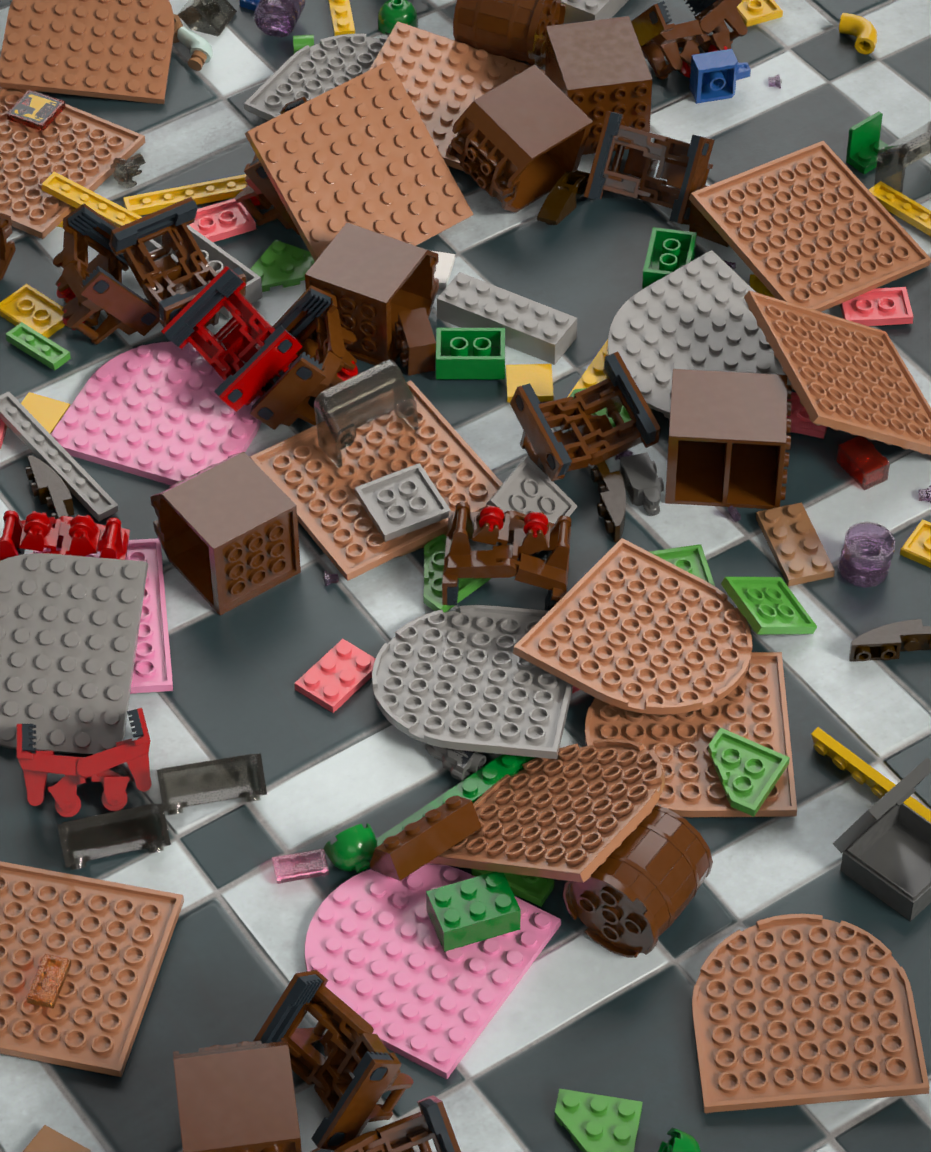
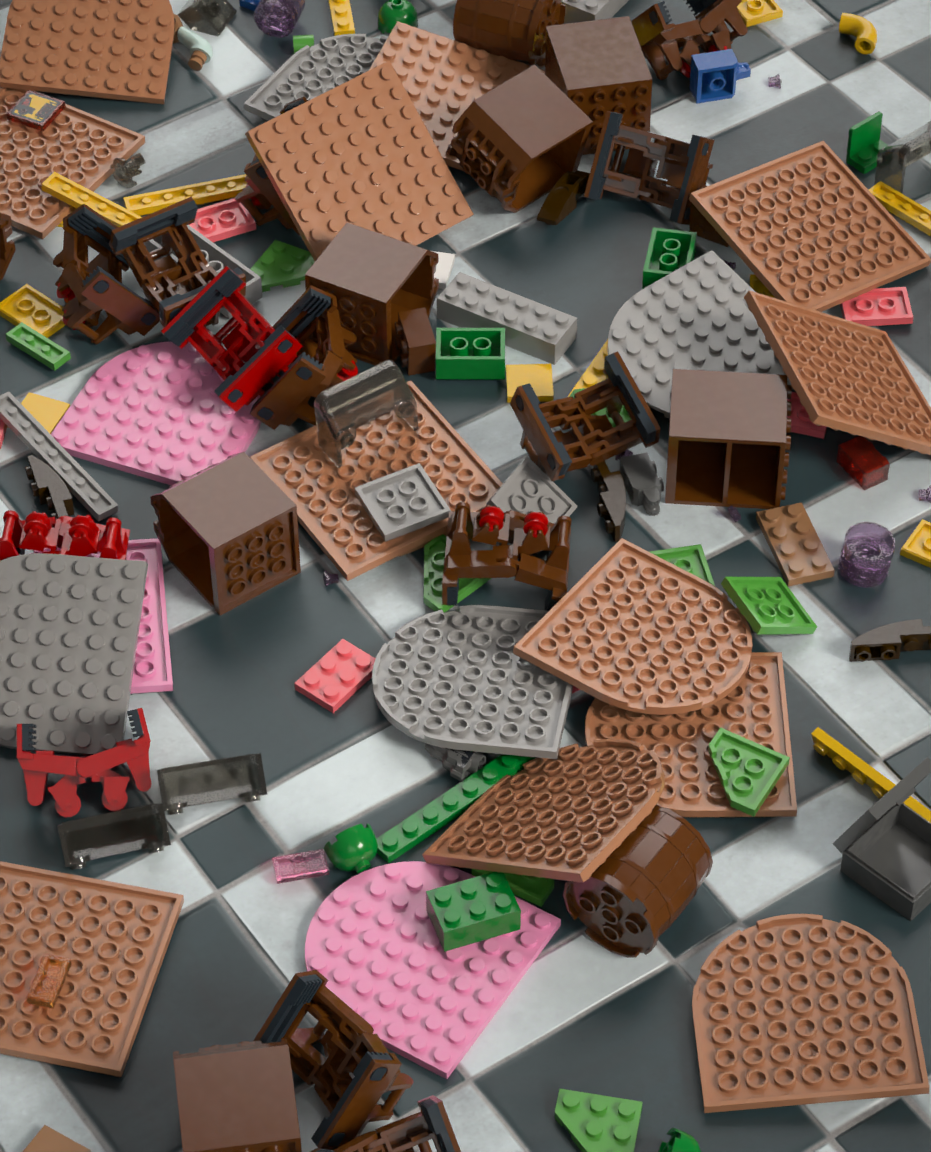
reddish brown slope [370,796,482,881] -> none

